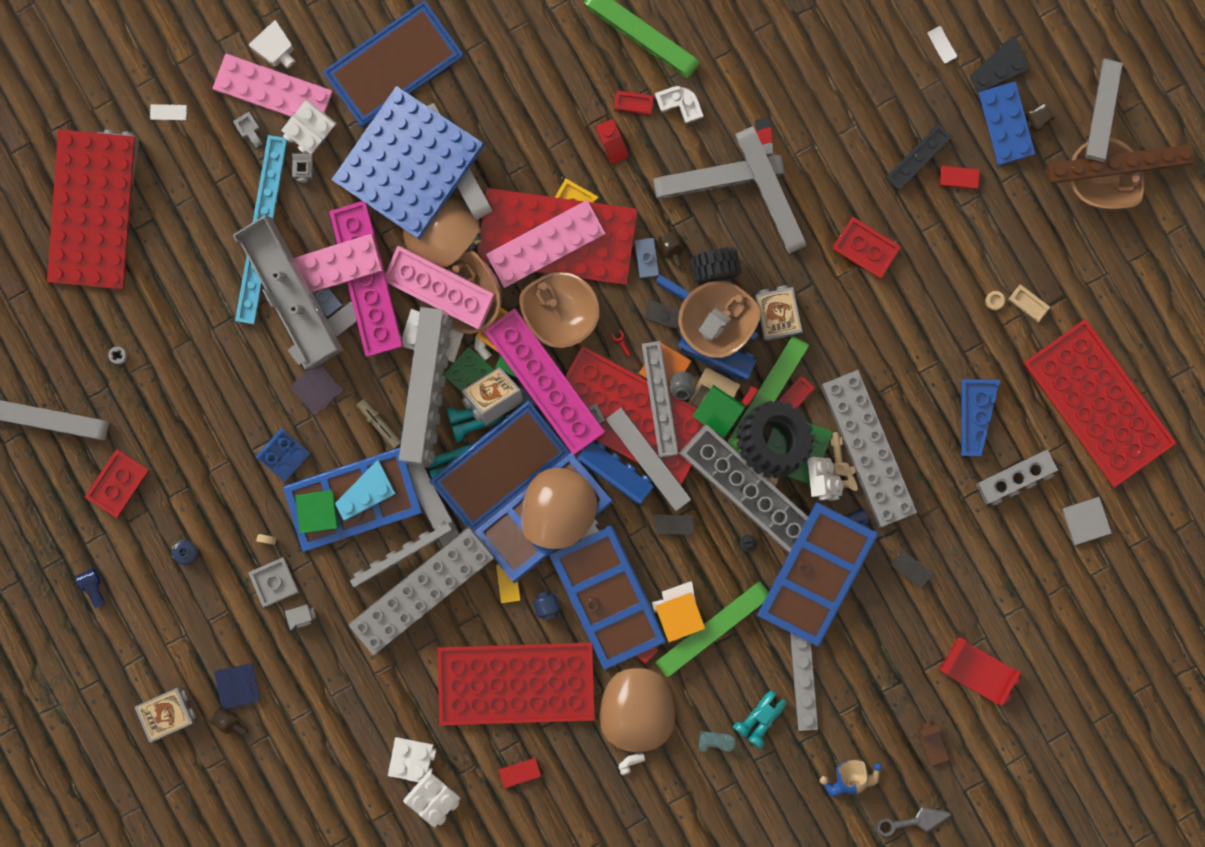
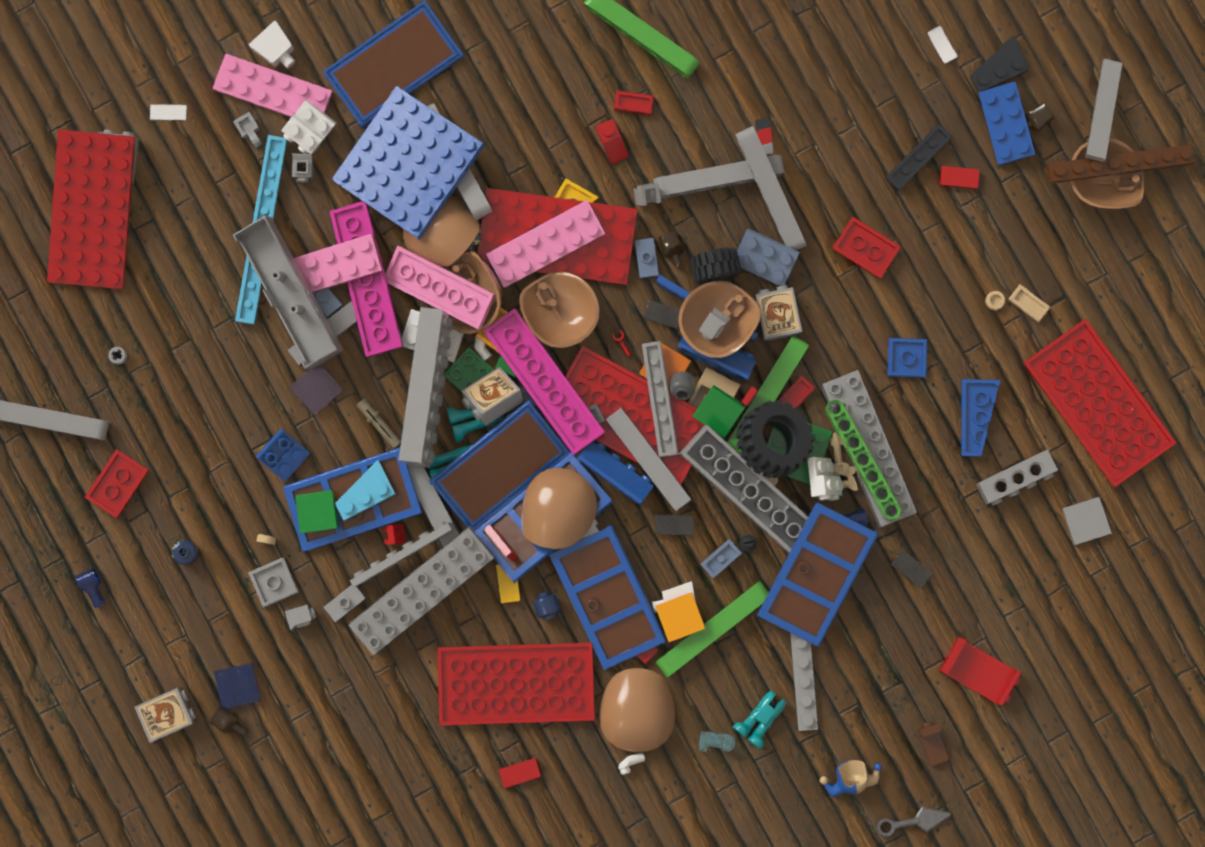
white plate [388,737,436,782] -> none
white plate [403,771,460,828] -> none
white plate [655,86,703,124] -> none
none -> light grey plate [323,585,366,622]
none -> red tile [382,524,406,545]
none -> tile [485,525,518,561]
none -> light grey window [634,183,661,206]
none -> sand blue plate [700,539,742,579]
none -> sand blue plate [737,228,800,286]
none -> bright green beam [825,399,901,521]
none -> blue tile [887,338,927,378]

